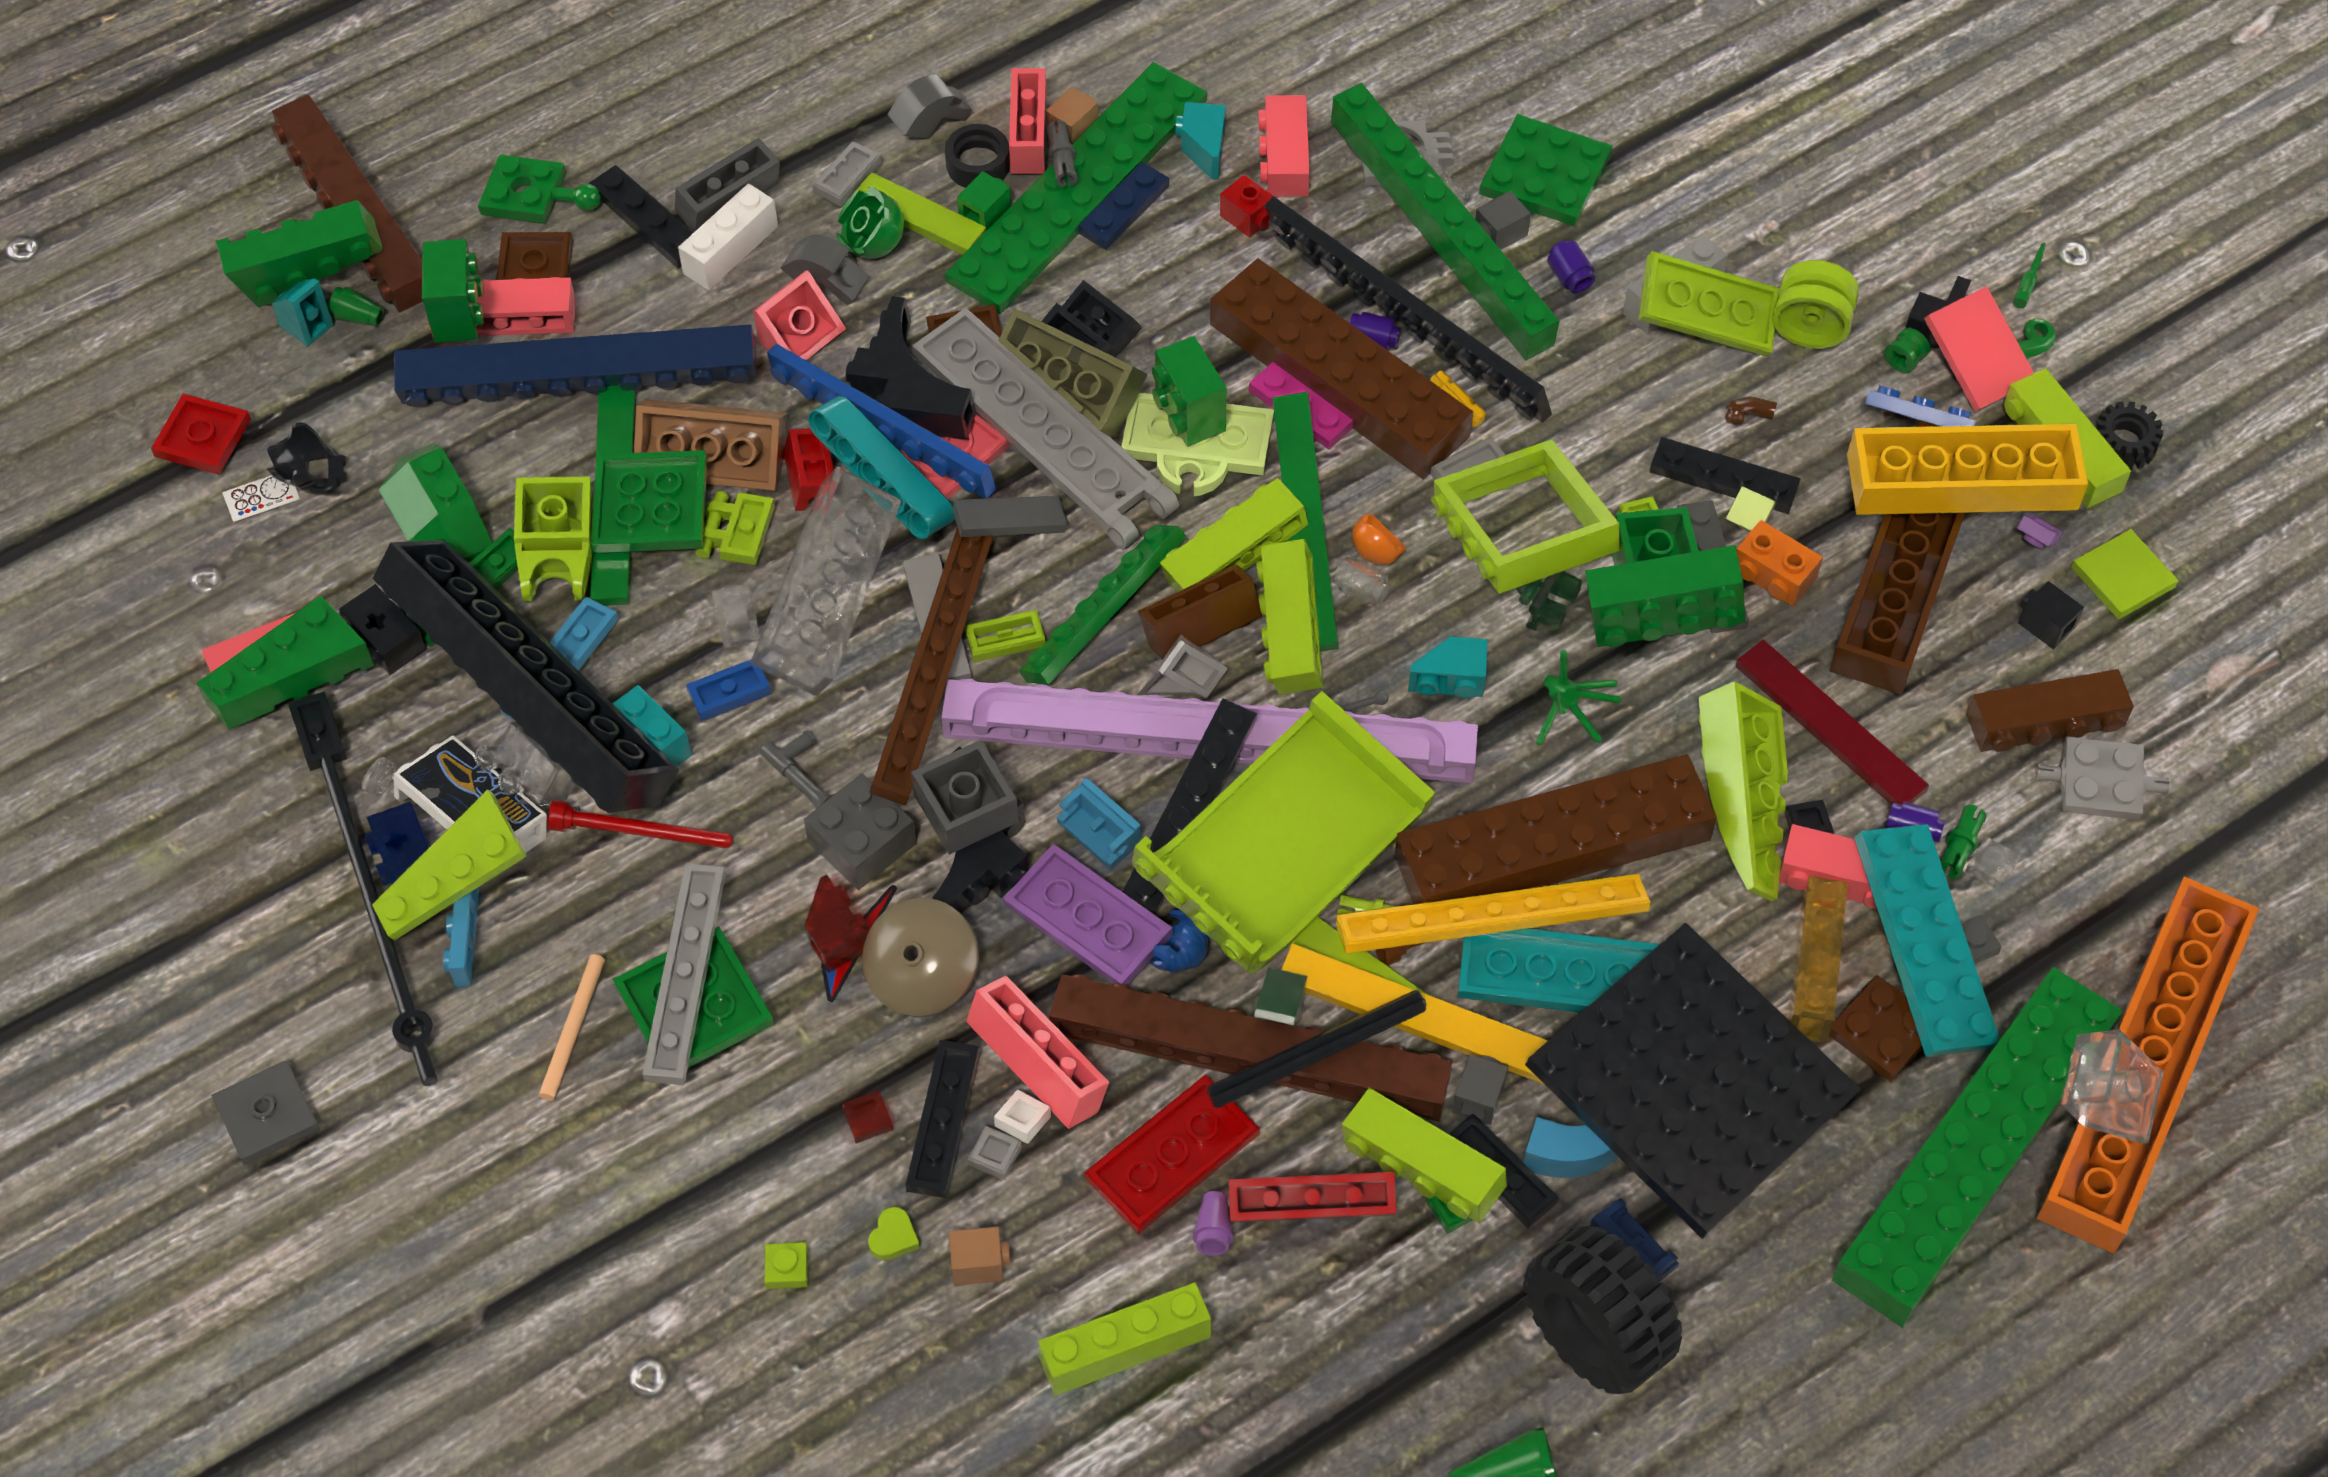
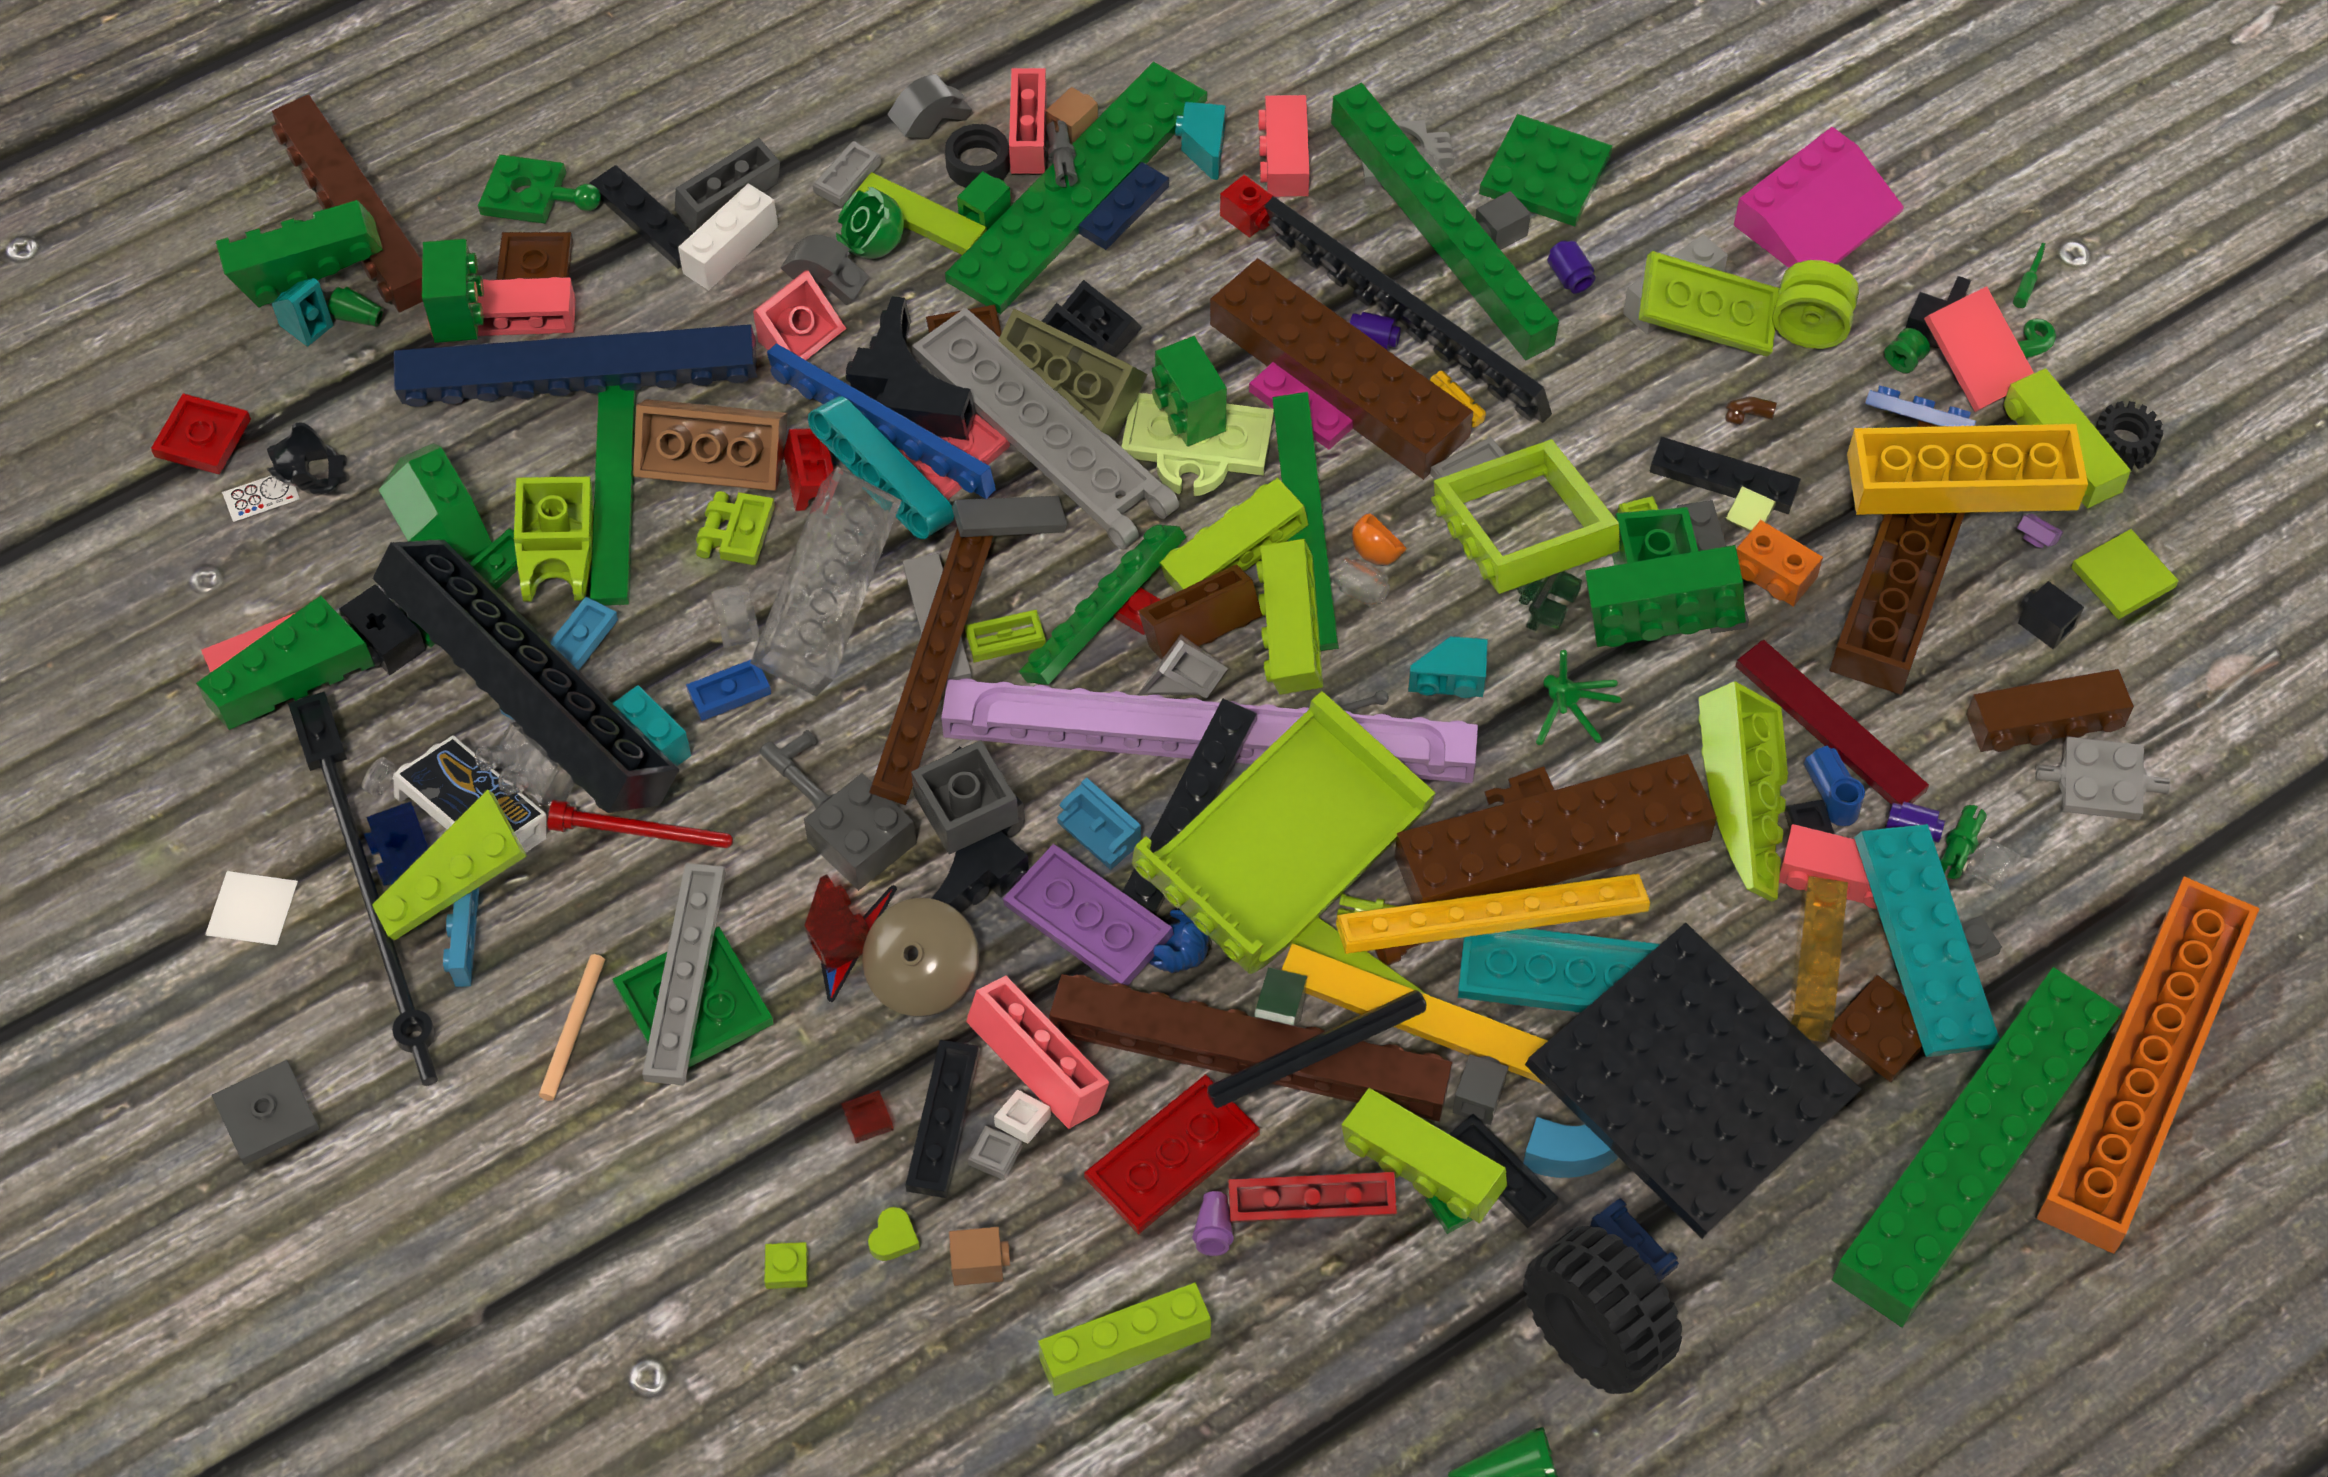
green plate [590,450,707,553] -> none
clear slope [2061,1029,2164,1143] -> none
none -> white sticker [205,871,298,945]
none -> red plate [1114,587,1161,635]
none -> reddish brown plate [1484,766,1554,805]
none -> dark pink slope [1734,127,1904,268]
none -> blue piece [1804,746,1865,826]

